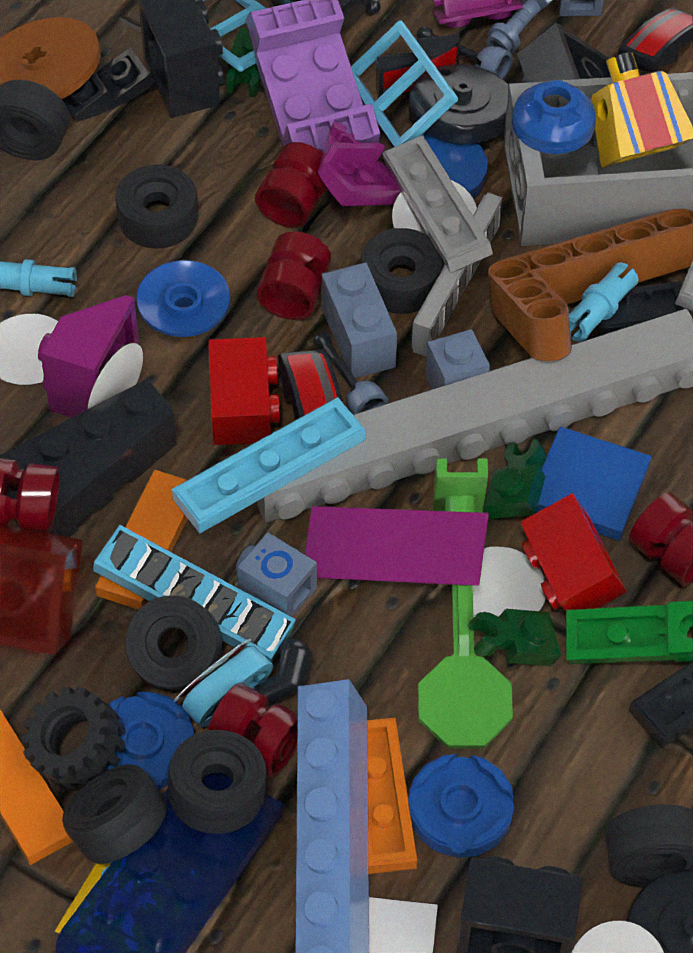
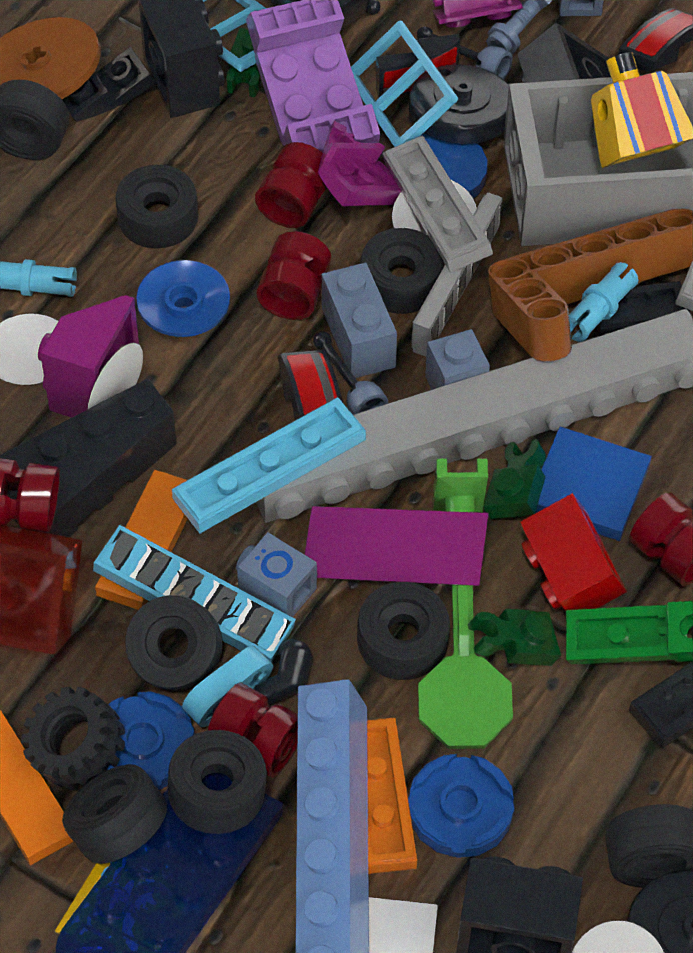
sticker [173,639,252,702] -> none
red brick [209,337,280,445] -> none
white sticker [473,546,546,617] -> none
blue piece [512,80,596,154] -> none
none -> black tyre [357,582,450,680]

